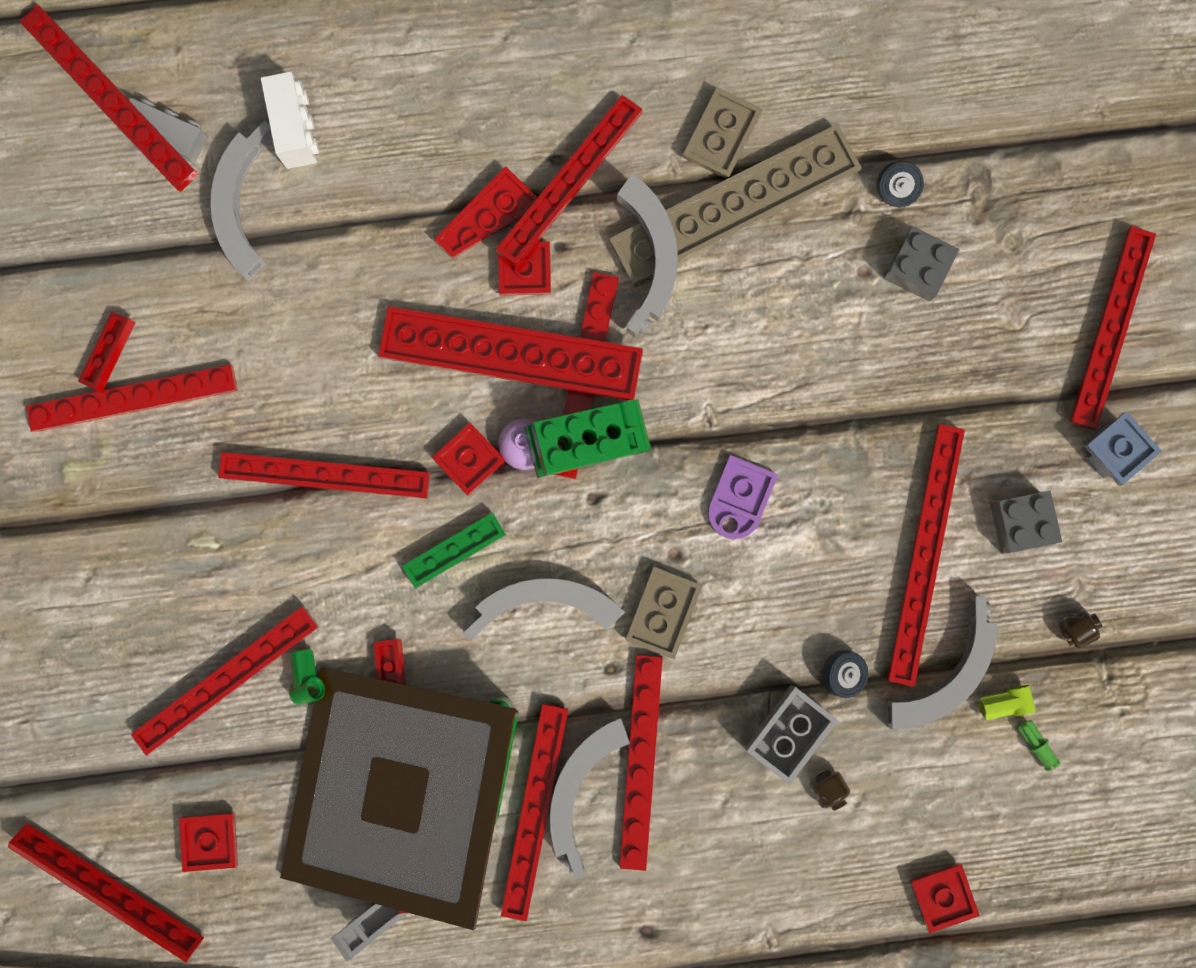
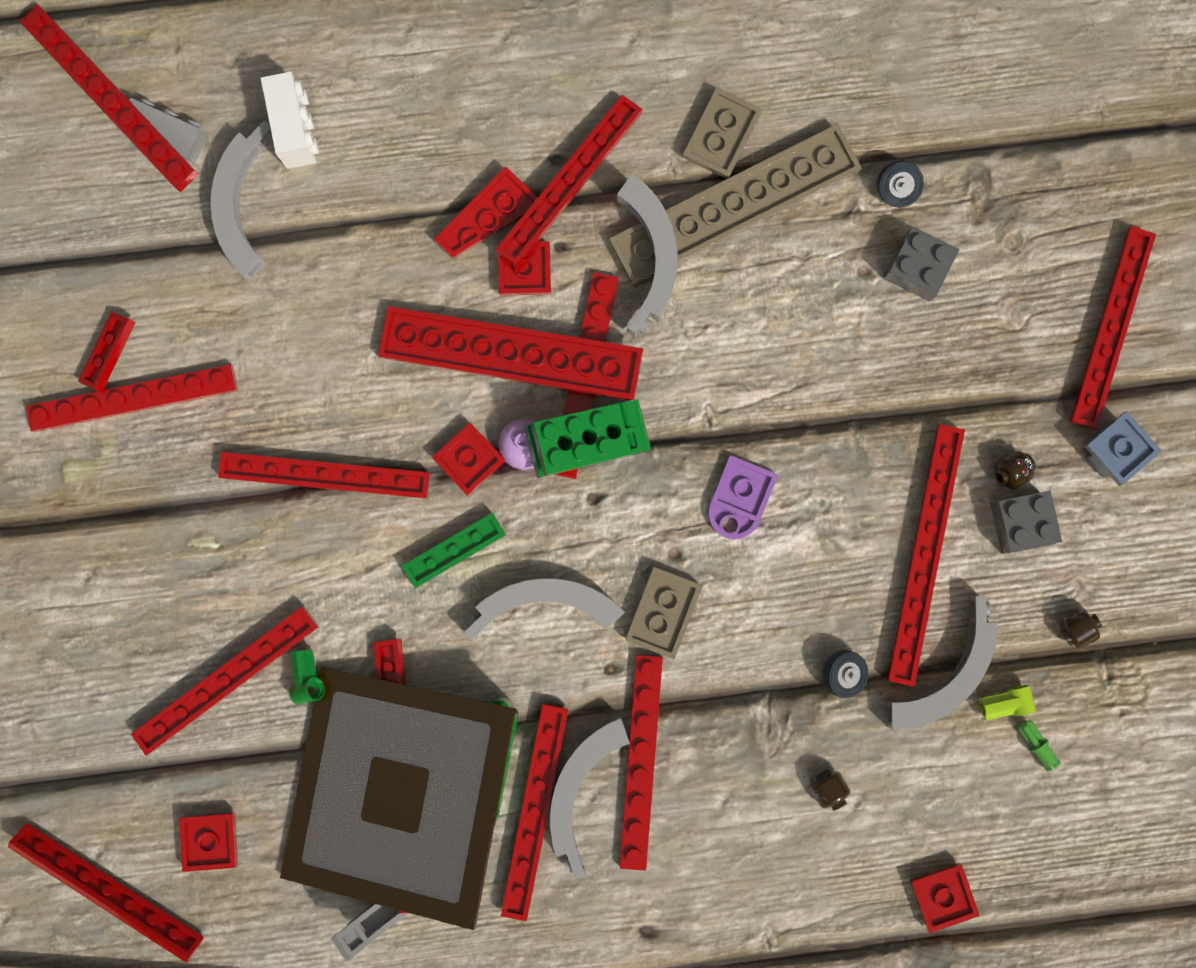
light grey brick [744,685,838,785] -> none
none -> dark brown head [994,451,1036,489]

